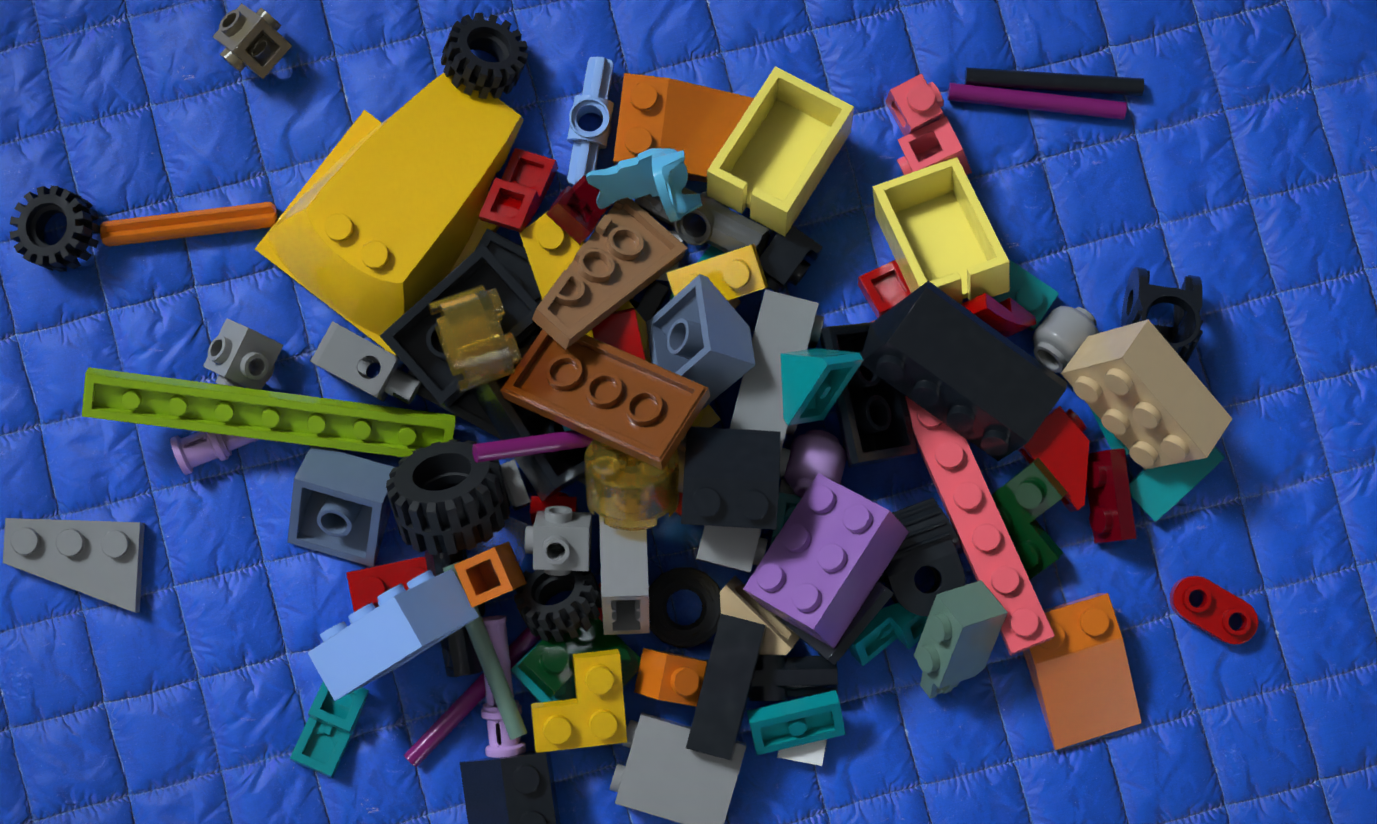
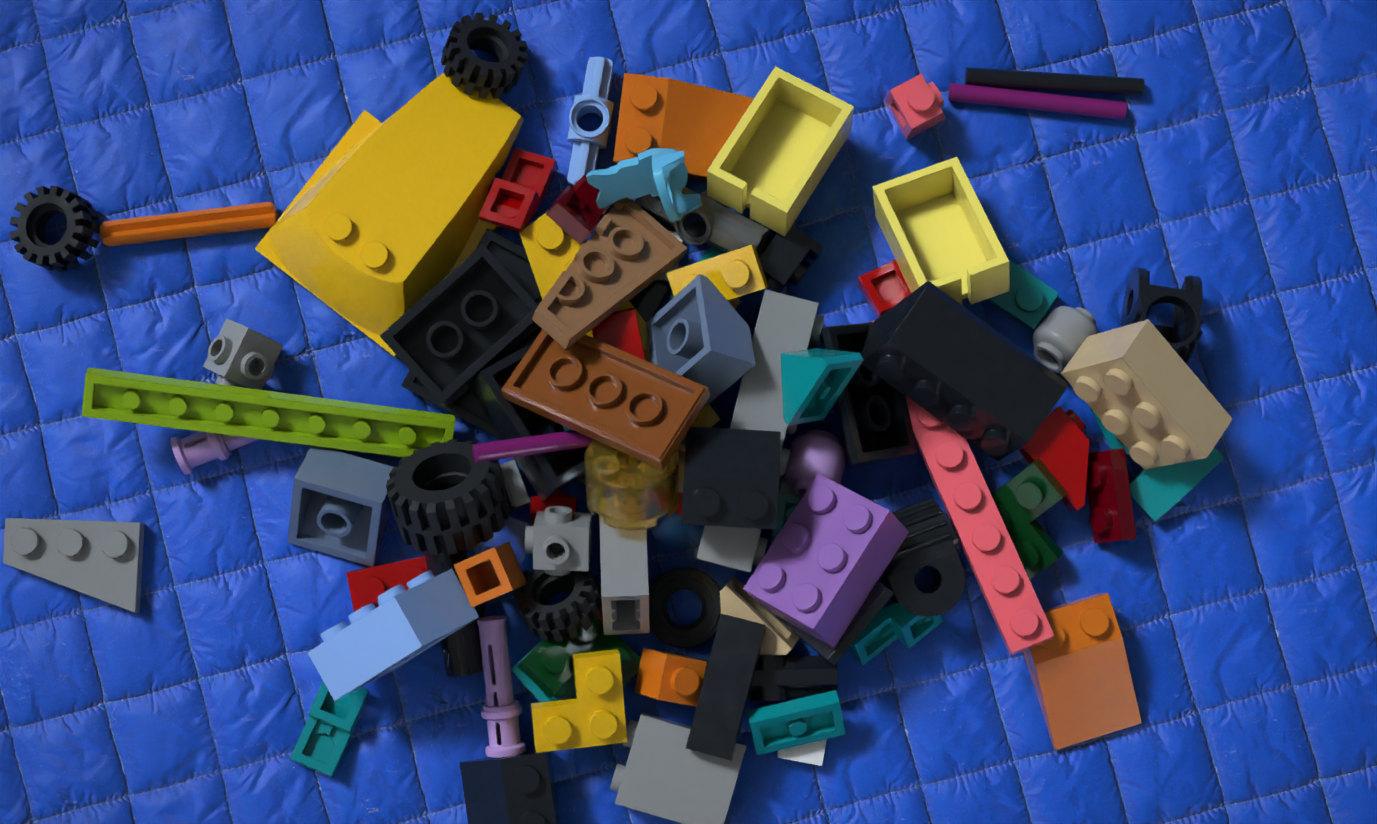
dark tan brick [212,3,292,79] -> none
light grey torso [310,321,421,405] -> none
magenta bar [404,627,541,767] -> none
clear yellow brick [428,285,521,392] -> none
sand green bar [443,561,527,740] -> none
coral brick [897,116,972,175] -> none
sand green hinge [914,580,1008,698] -> none
red slope [961,293,1036,338] -> none
red plate [1170,576,1258,644] -> none

